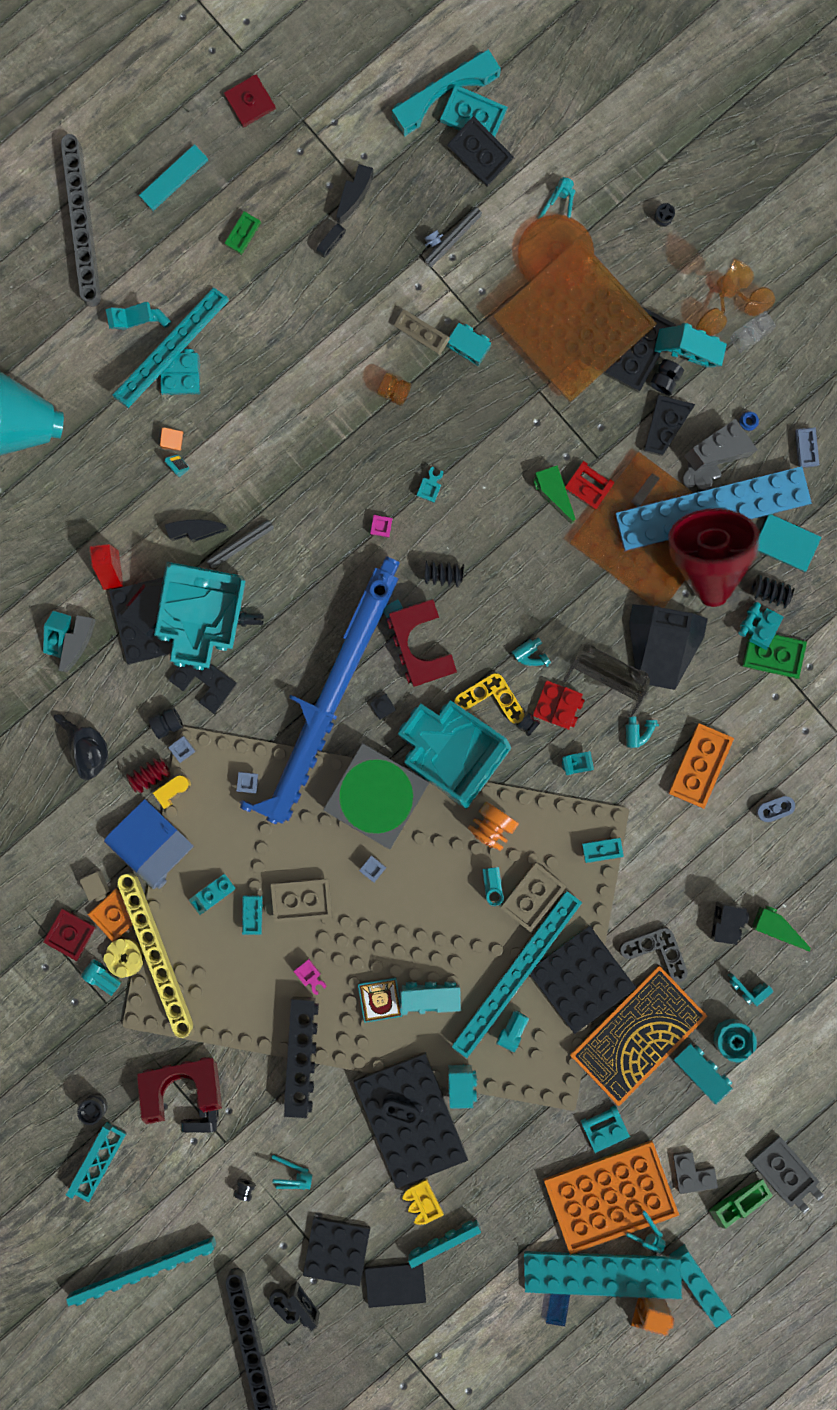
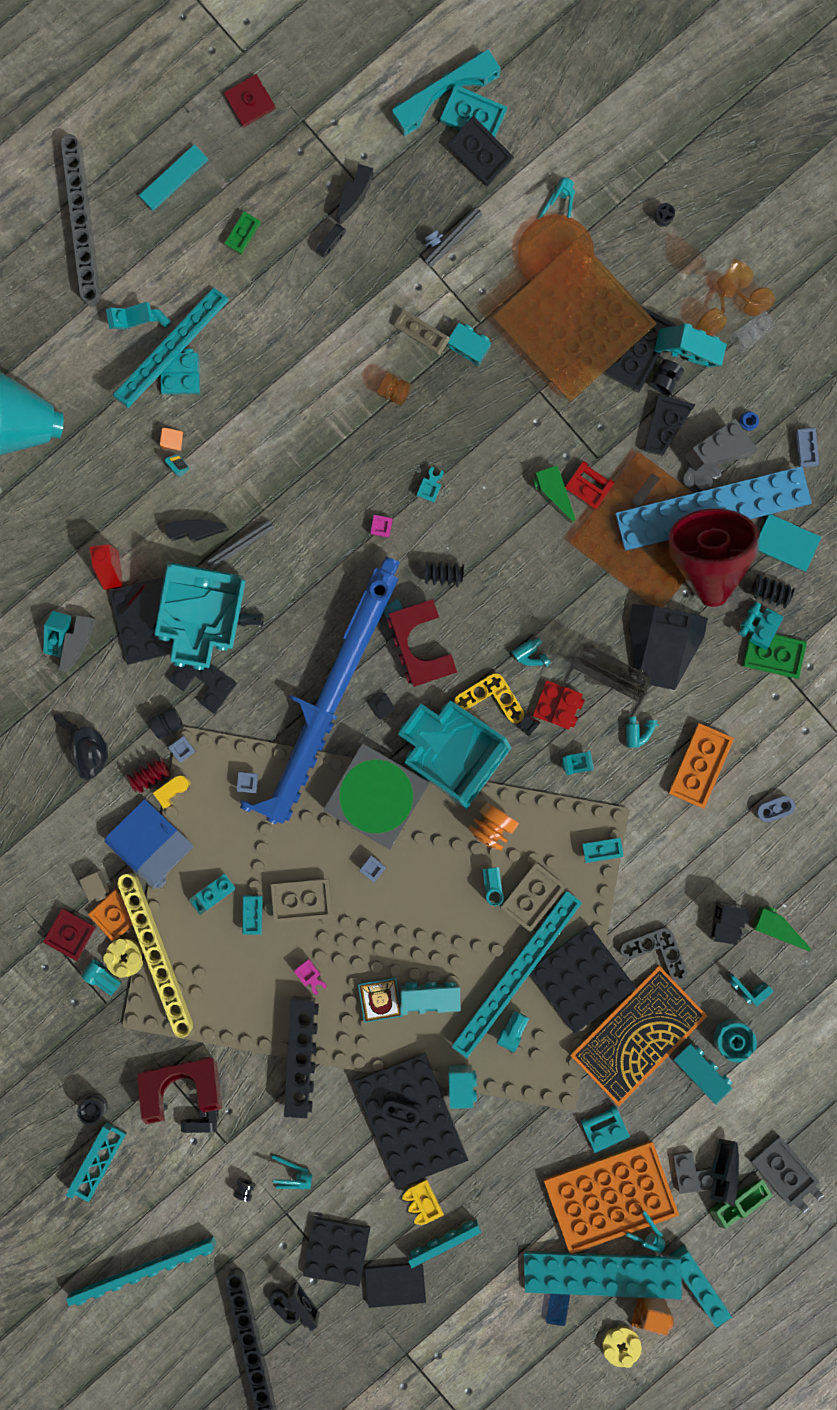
none -> light yellow plate [602,1325,642,1368]
none -> black slope [710,1139,739,1206]

